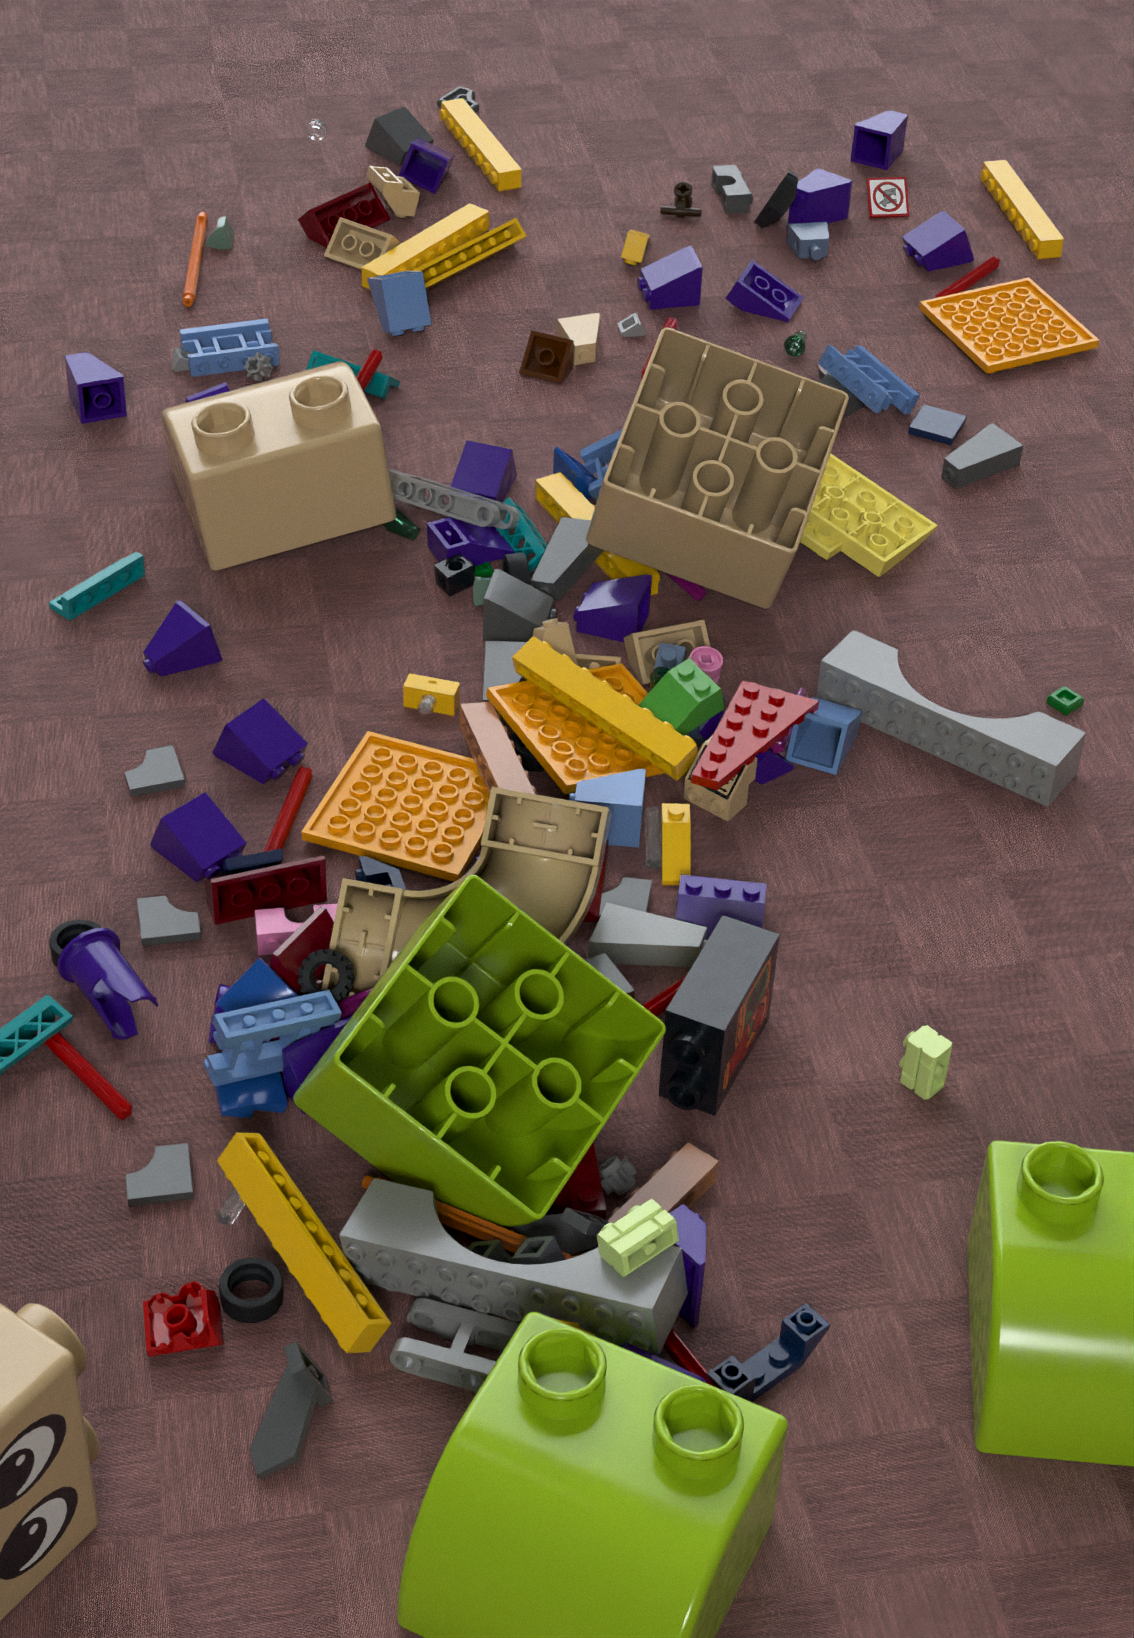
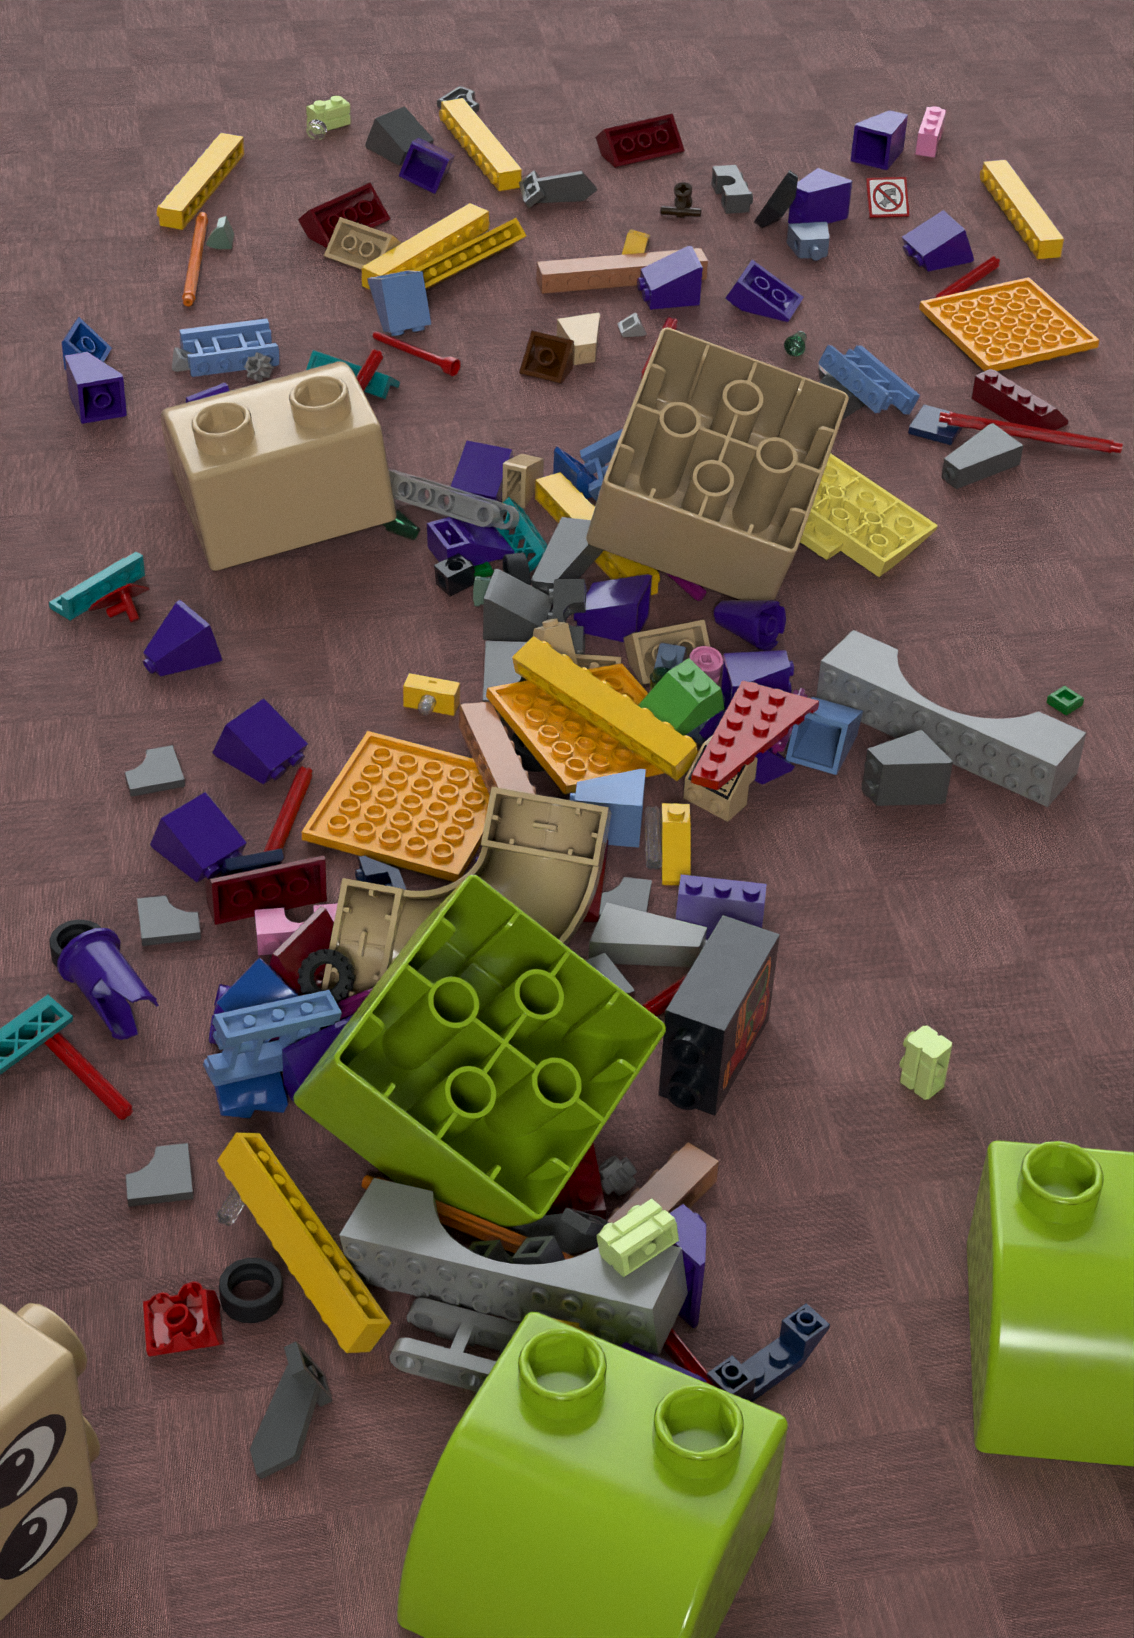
tan piece [366,166,420,218] -> none
none -> blue slope [62,317,112,370]
none -> red shield [88,583,150,623]
none -> yellow brick [157,133,244,230]
none -> yellowish green brick [306,96,351,134]
none -> red piece [372,331,461,376]
none -> tan slope [502,454,544,509]
none -> dark grey piece [519,170,597,208]
none -> nougat brick [536,248,708,294]
none -> dark grey arch [548,579,587,655]
none -> dark red slope [595,113,685,168]
none -> dark purple cone [714,600,786,651]
none -> dark purple slope [720,650,794,712]
none -> dark grey slope [861,730,953,806]
none -> bright pink arch [915,106,946,157]
none -> red piece [938,412,1123,454]
none -> dark red slope [971,369,1069,430]

